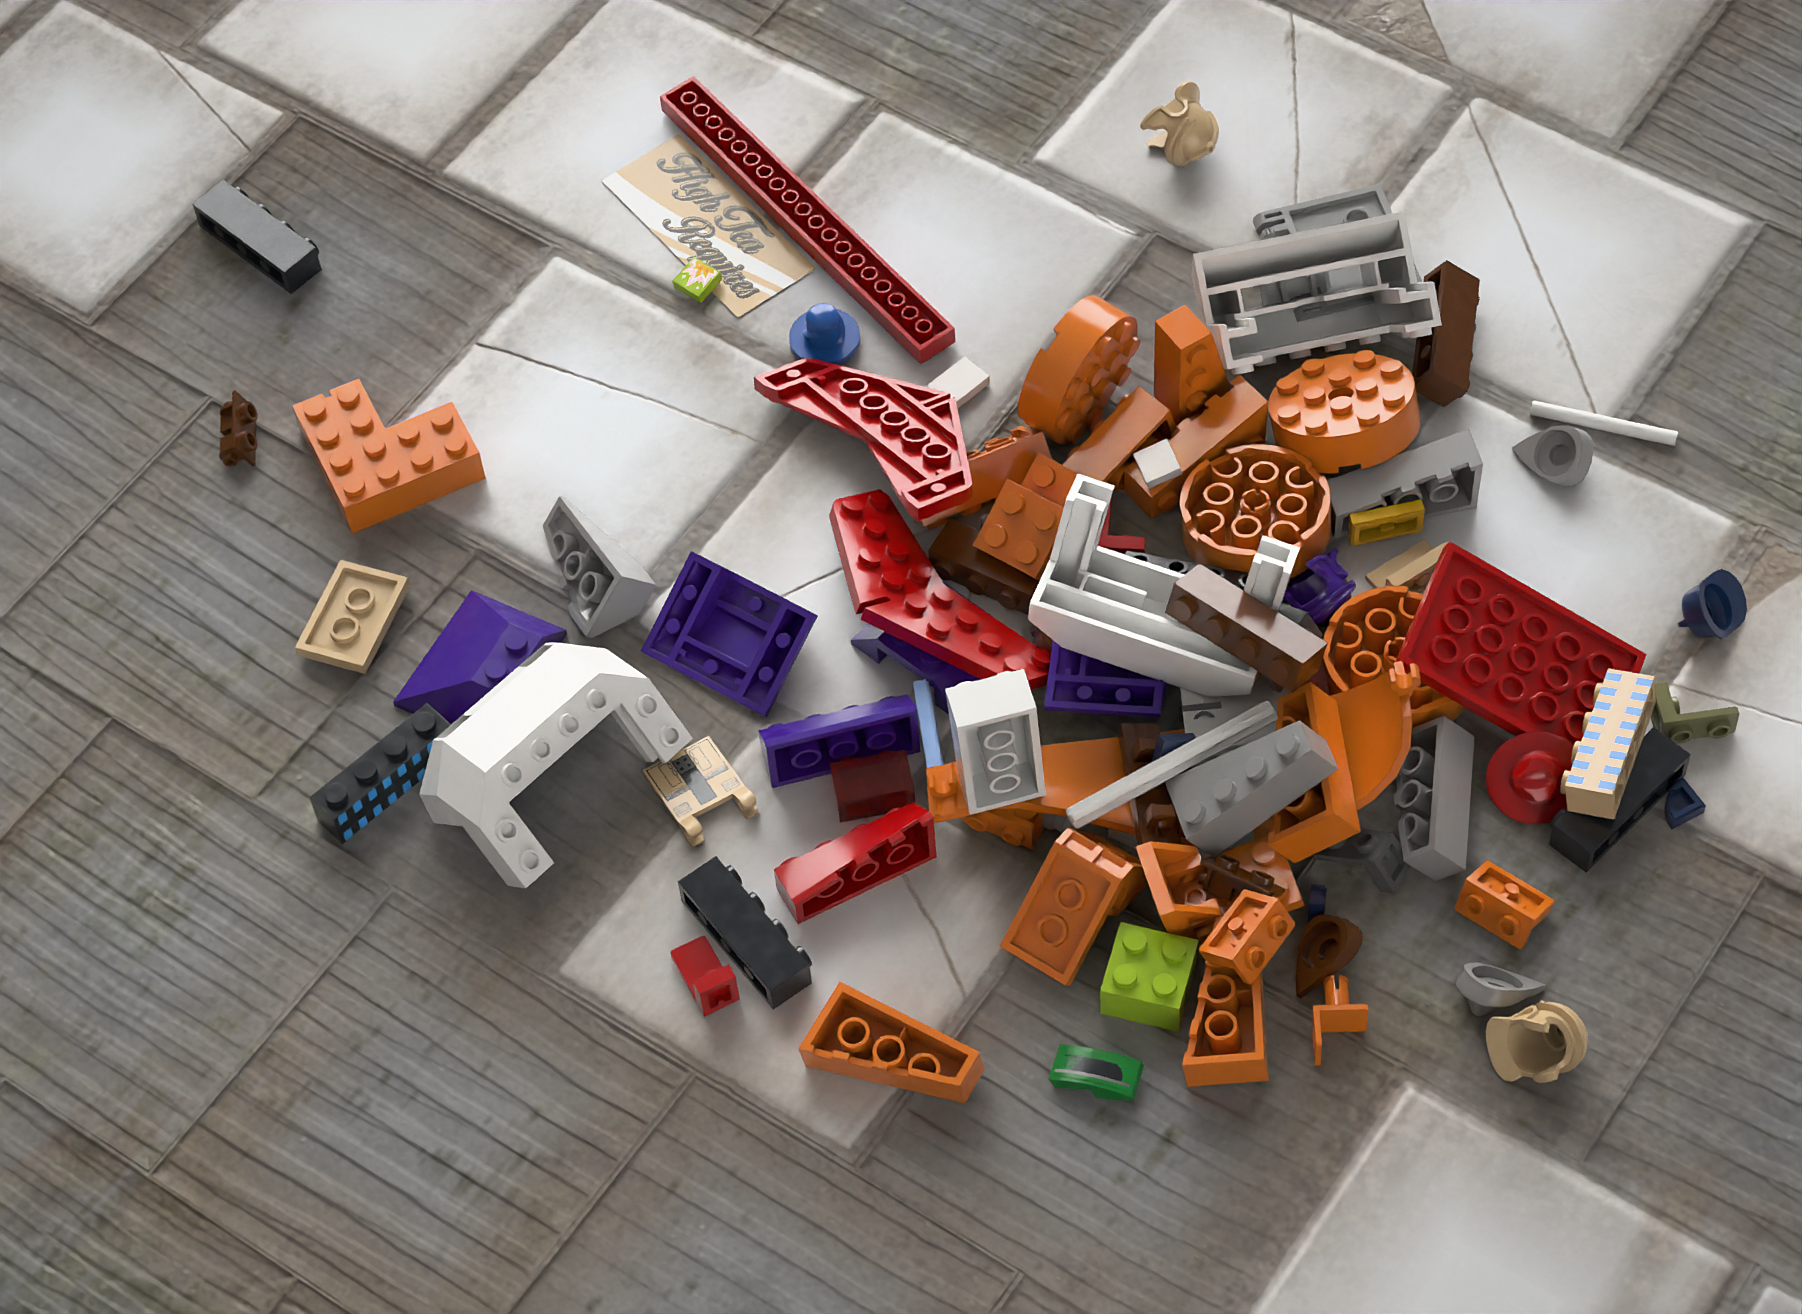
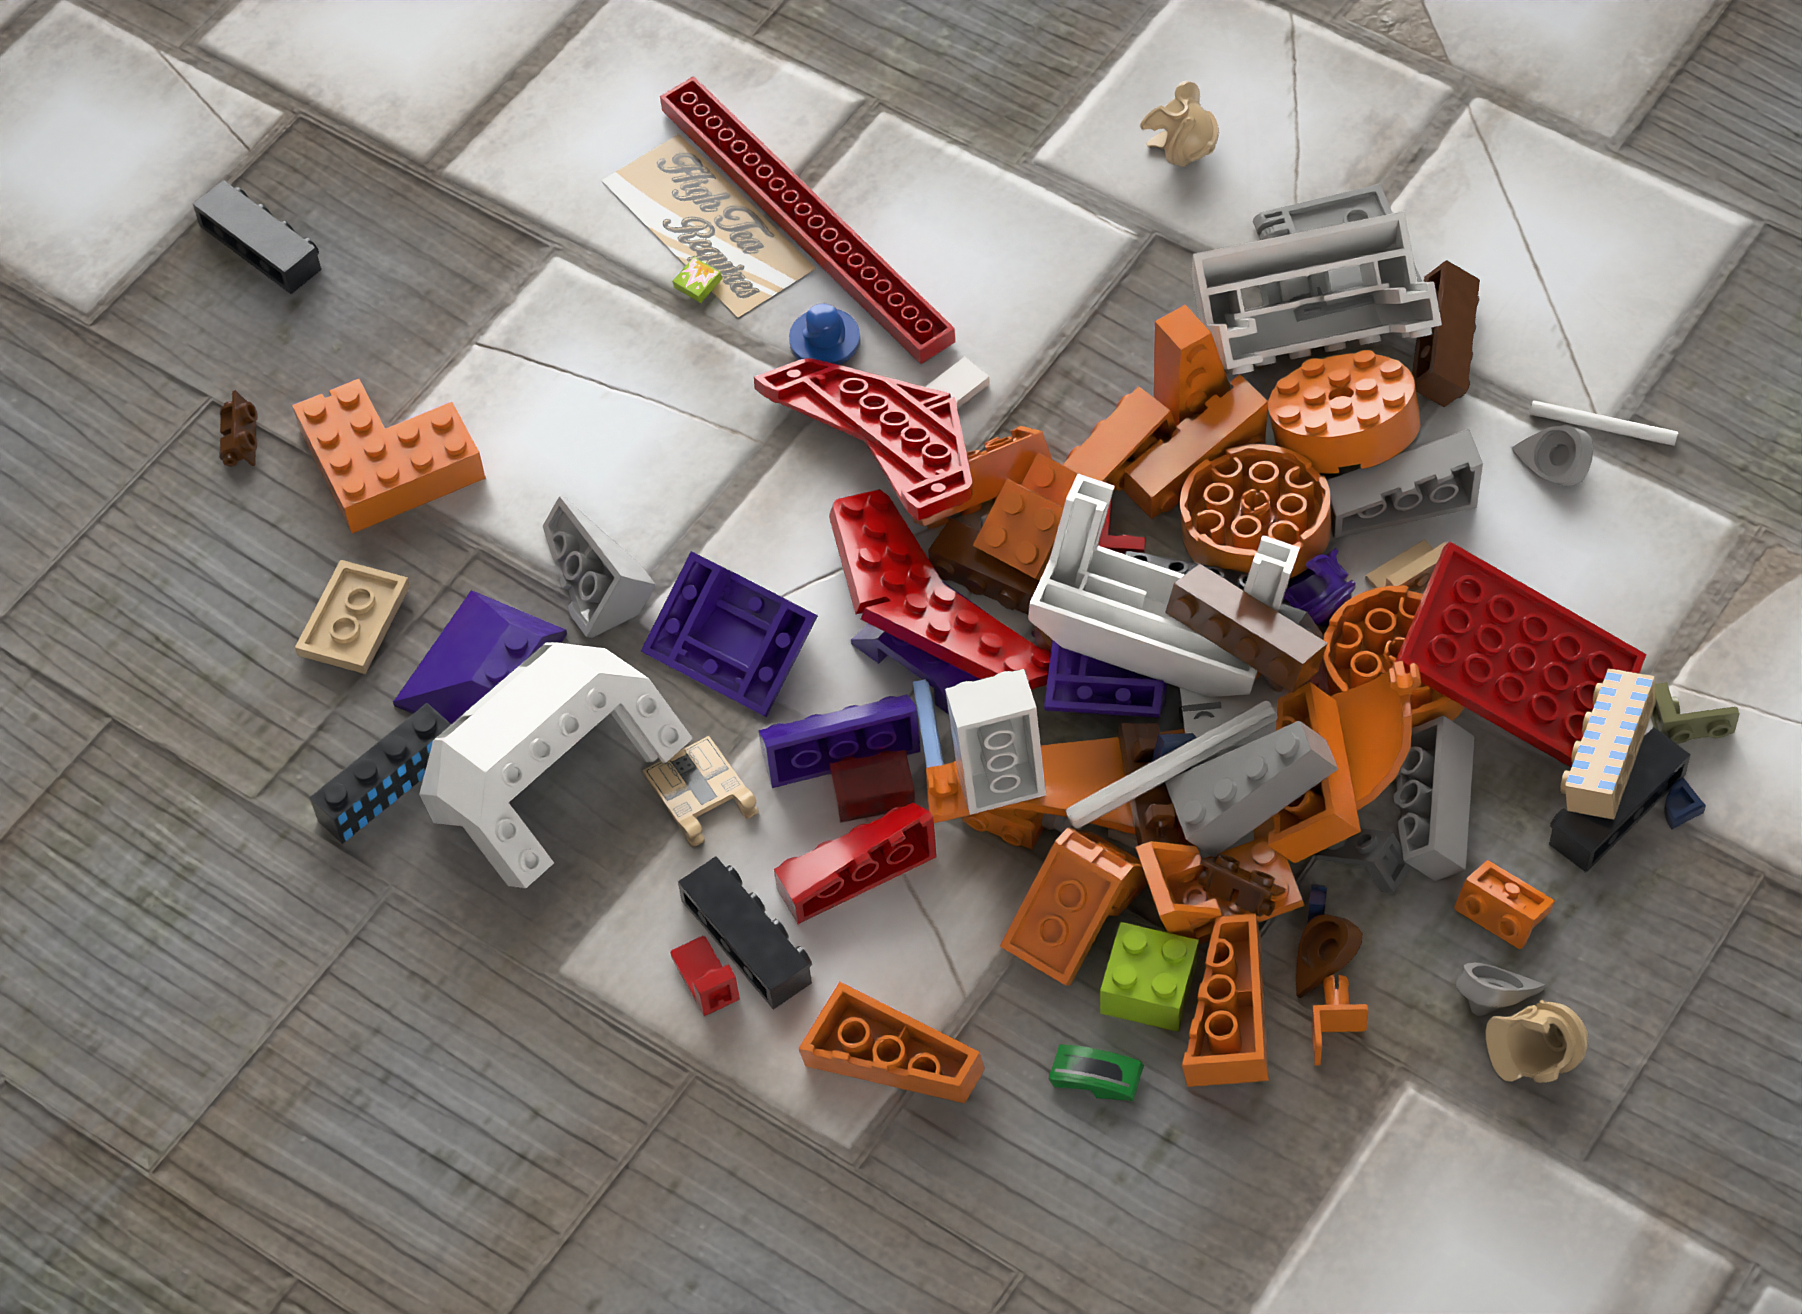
orange brick [1018,295,1141,445] -> none
white tile [1133,439,1183,489] -> none
orange bracket [1198,889,1295,984] -> none
yellow tile [1347,499,1425,546] -> none
red hat [1486,731,1574,824] -> none
dark blue piece [1677,569,1747,639] -> none

